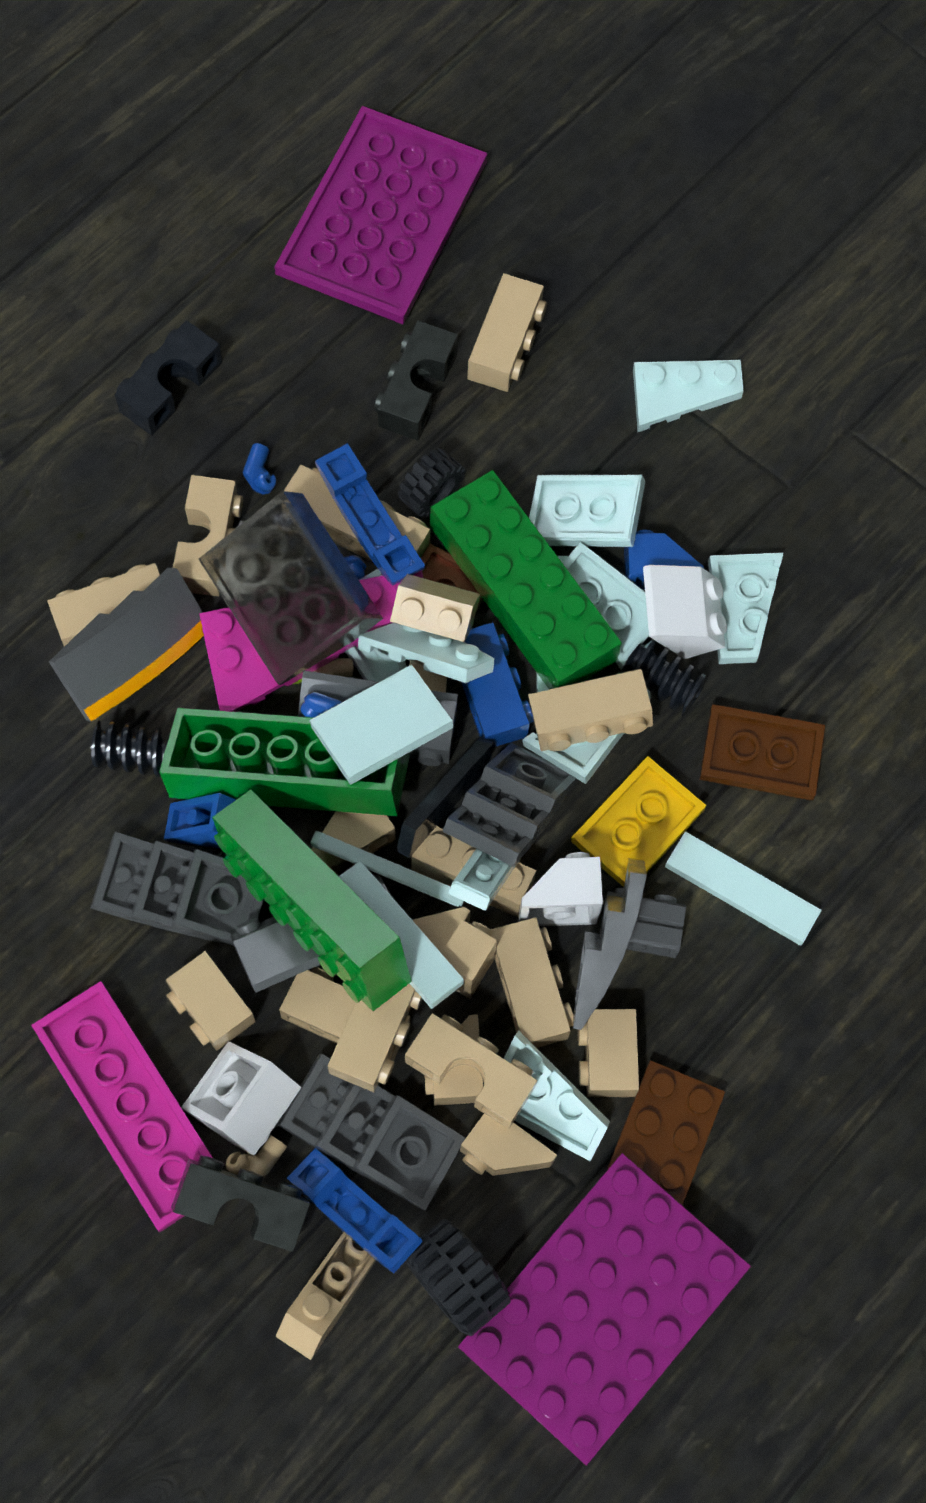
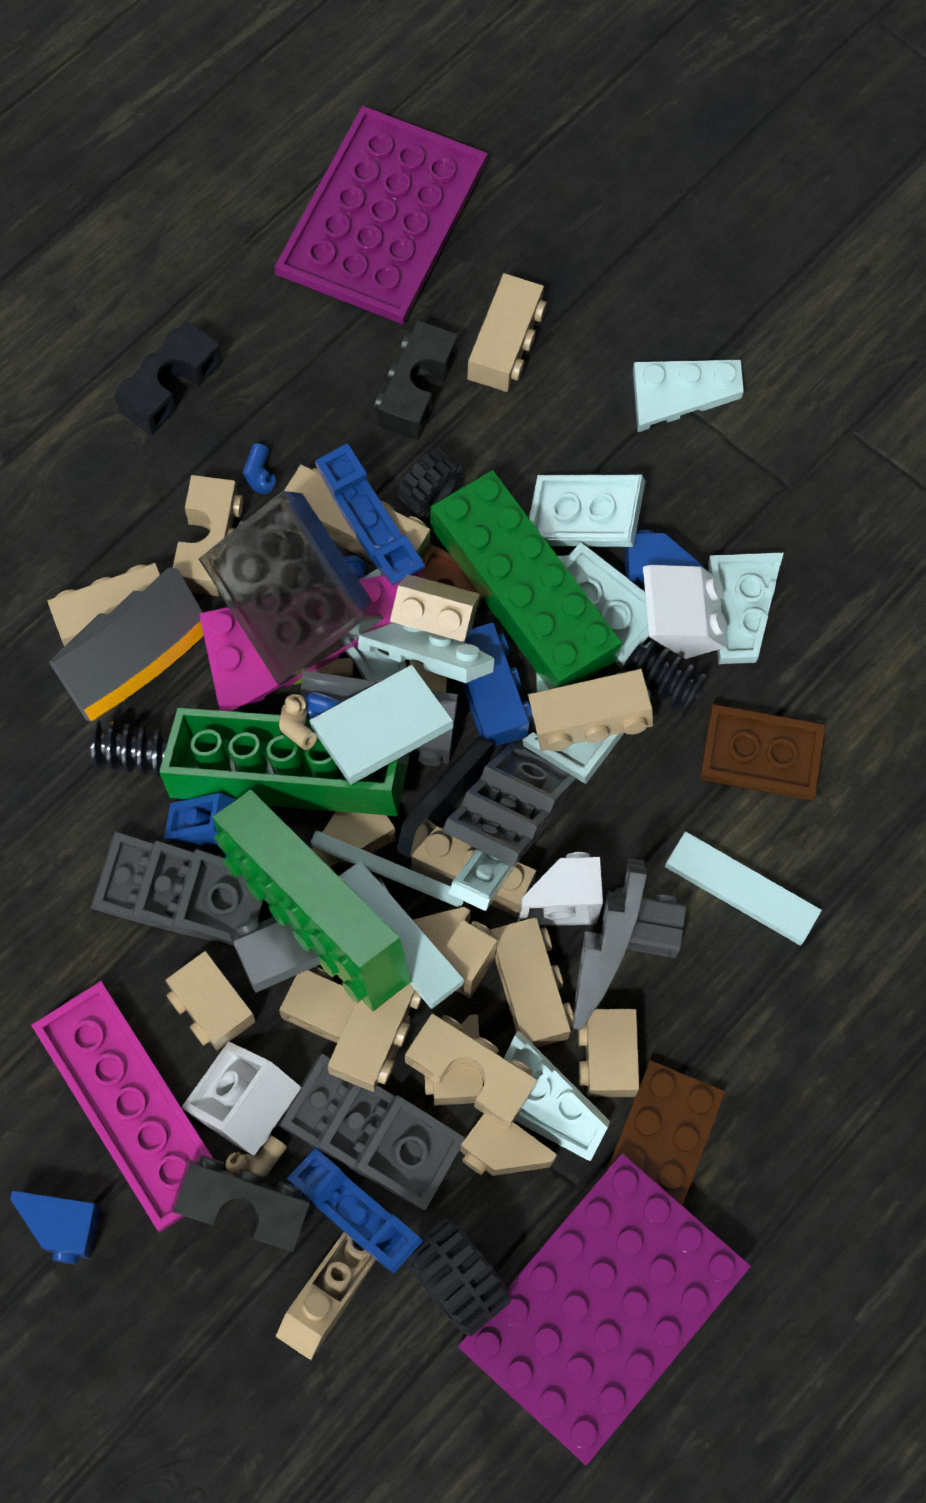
yellow plate [571,756,706,887] -> none
none -> blue slope [10,1191,100,1264]
none -> tan arm [279,694,317,750]

